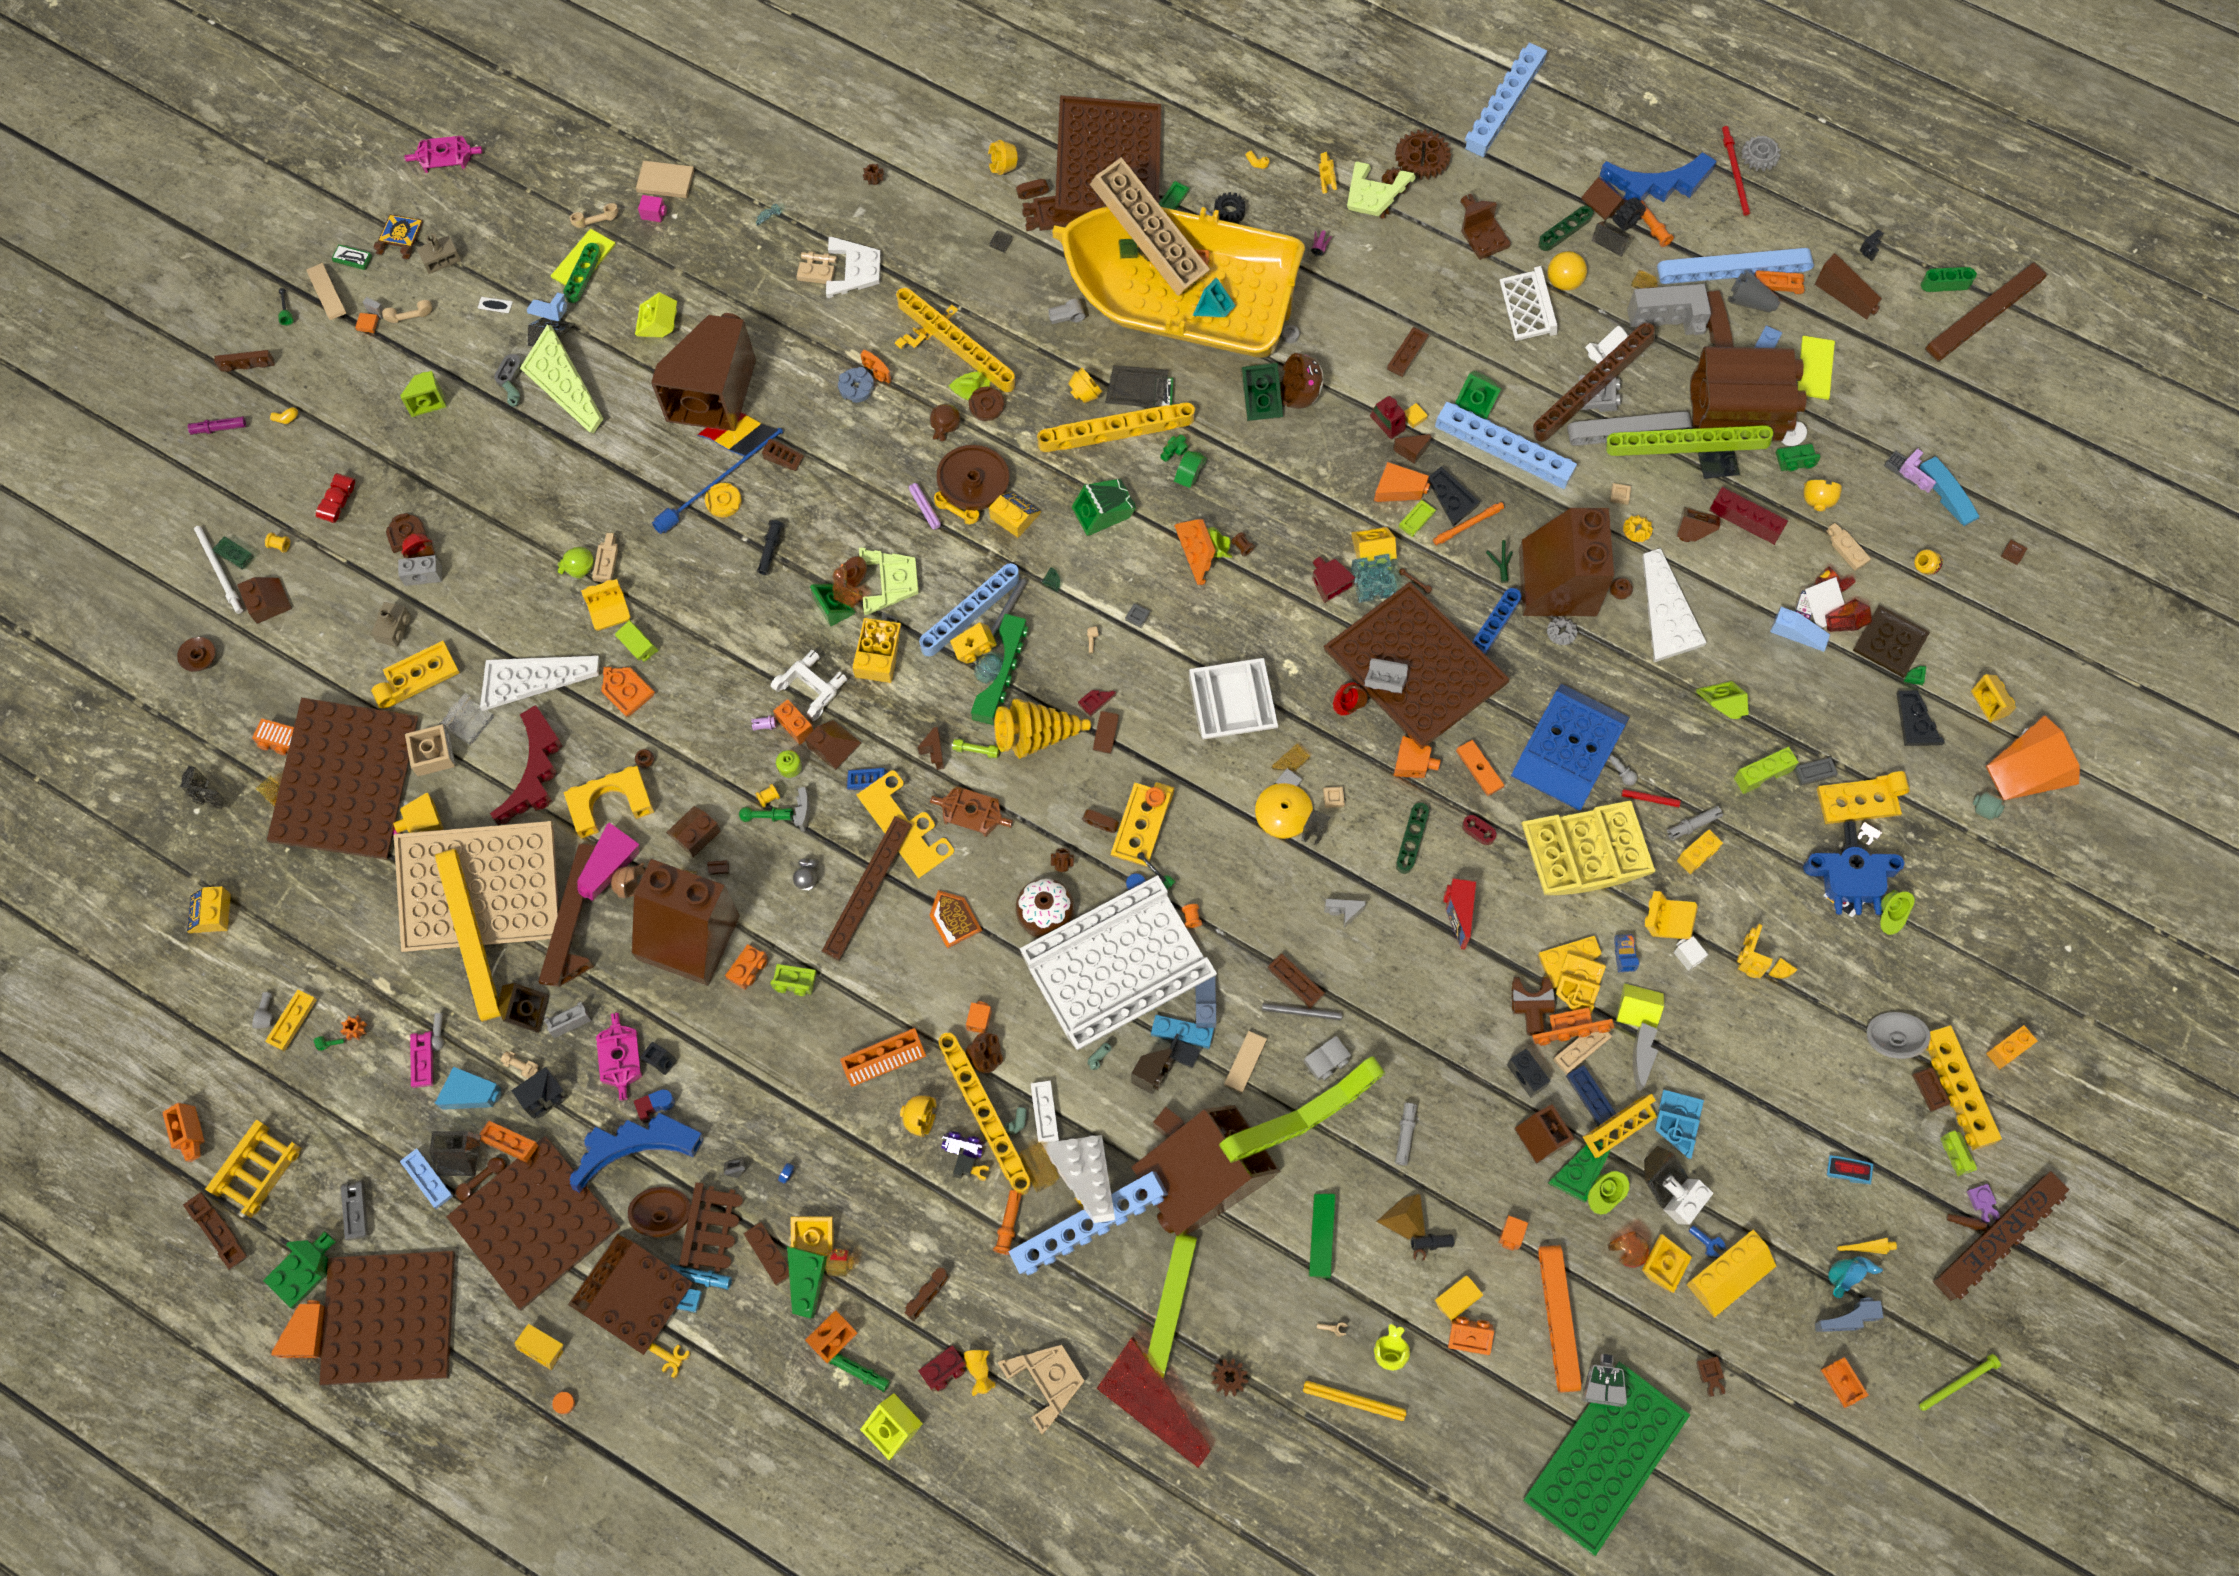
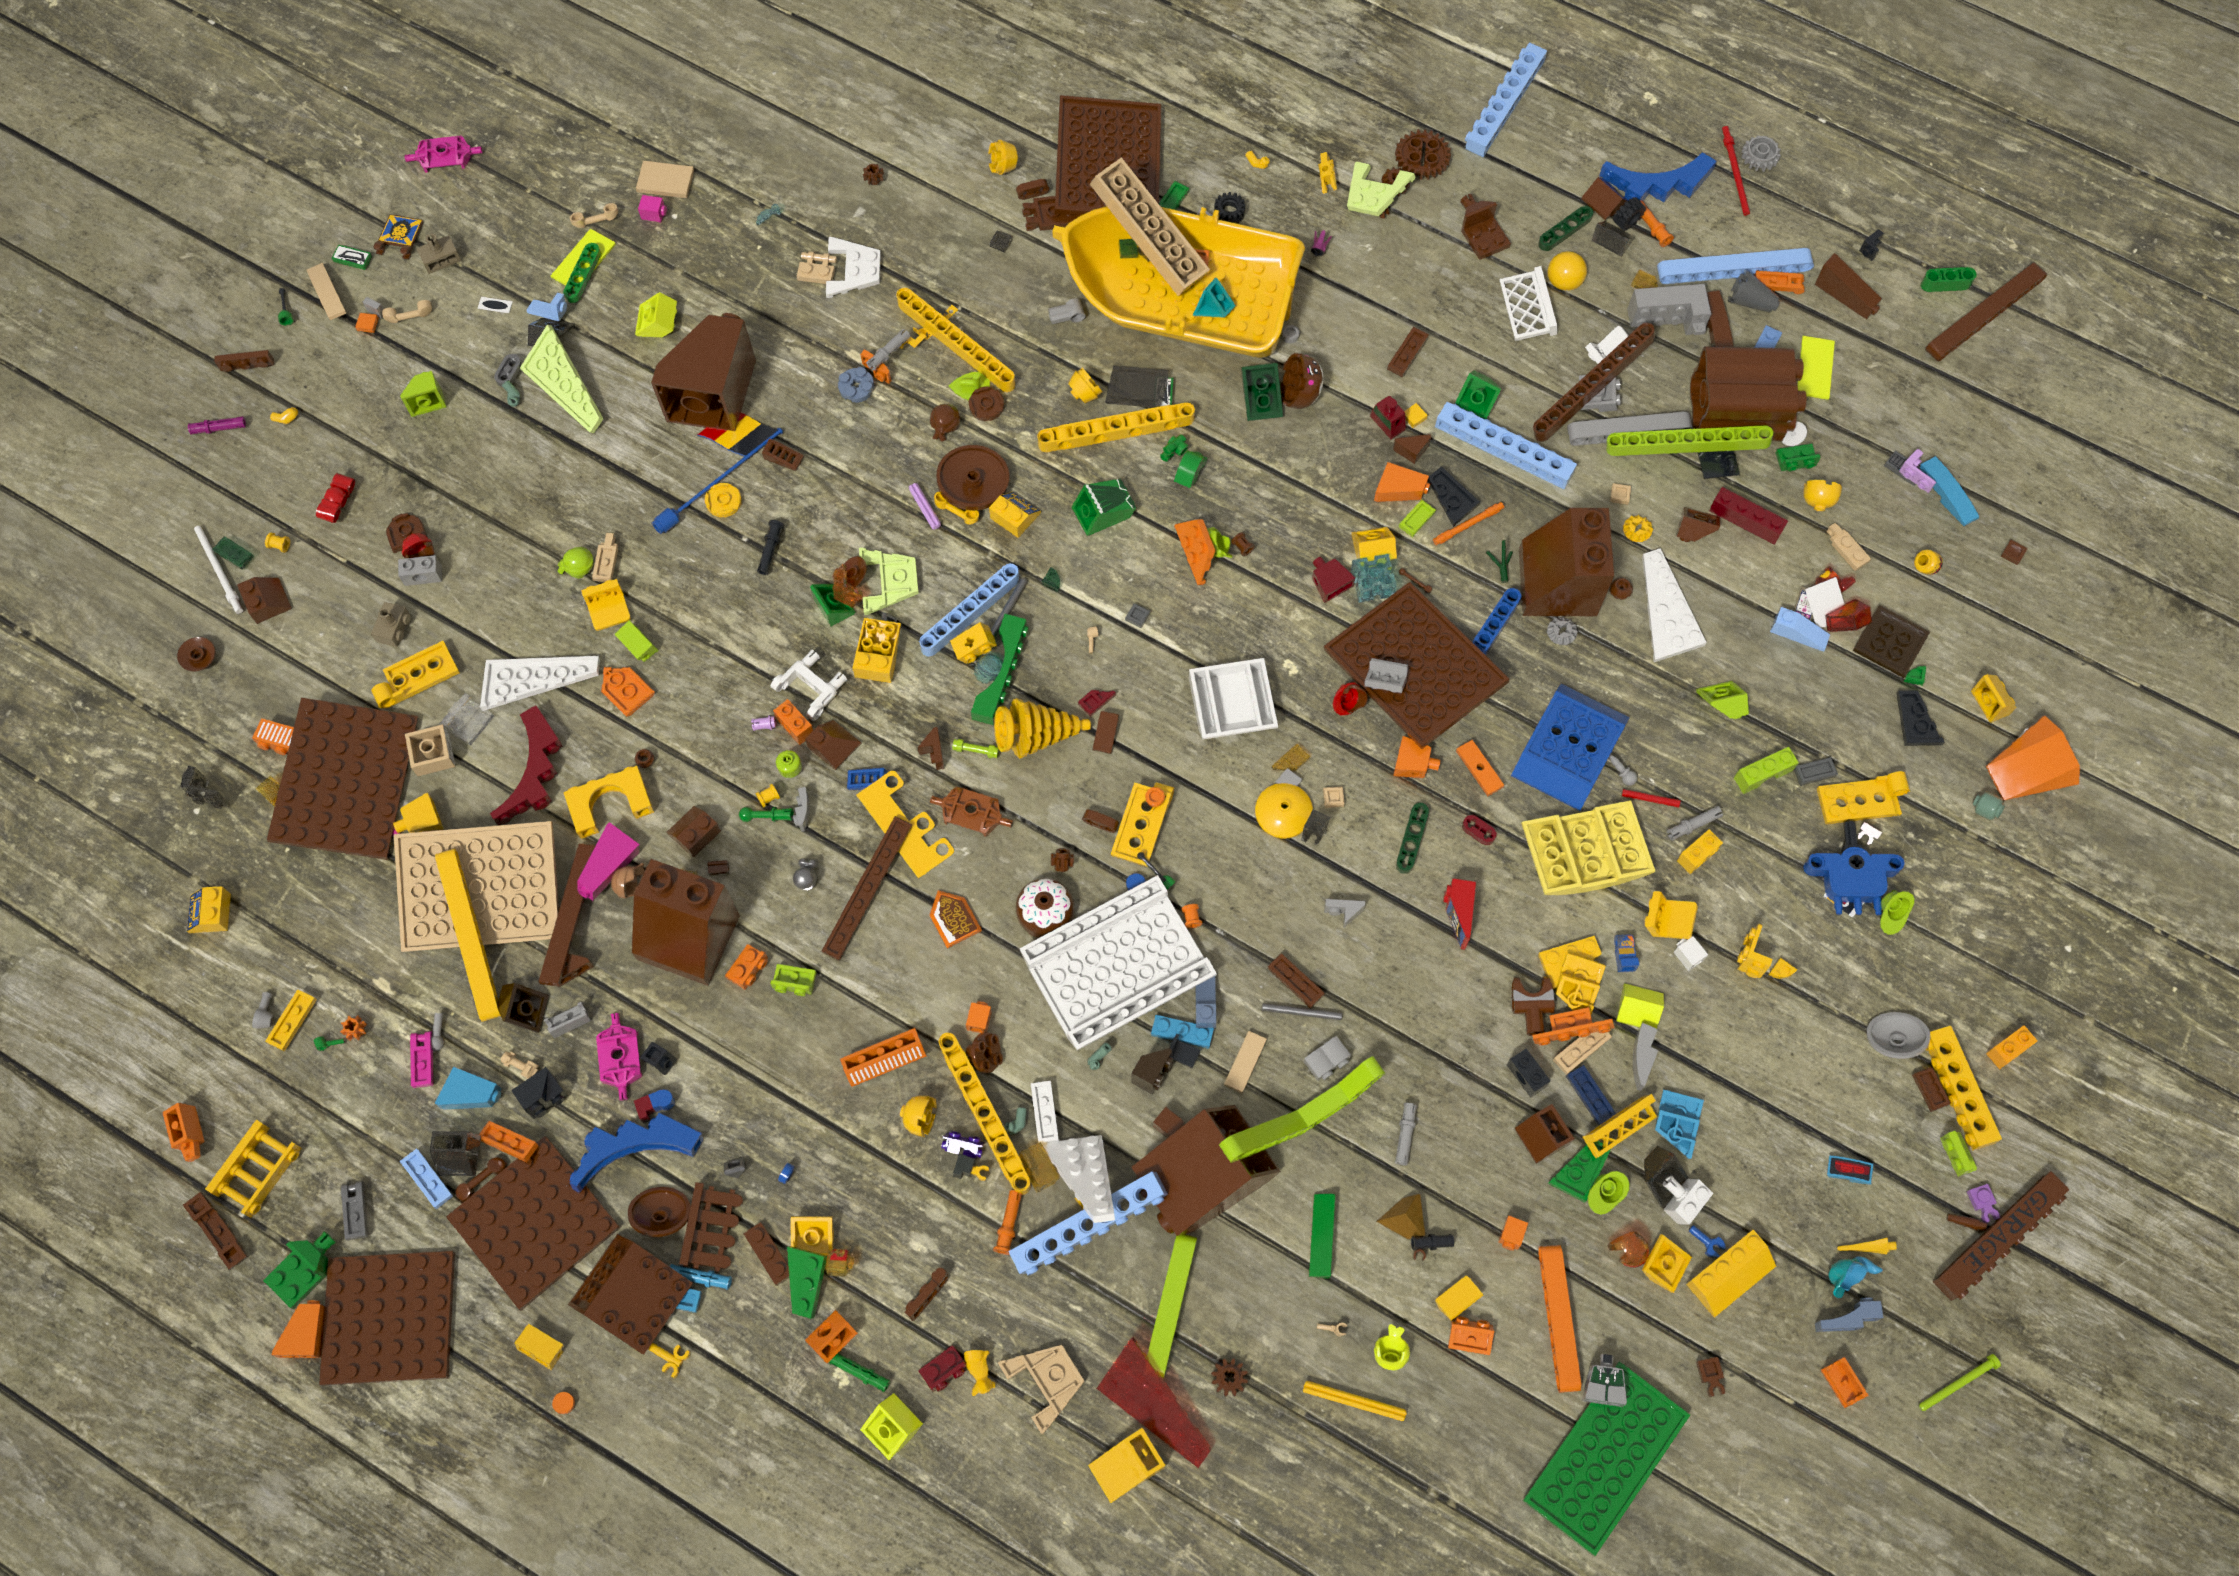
none -> light grey pin [867,329,910,370]
none -> yellow slope [1088,1428,1165,1503]

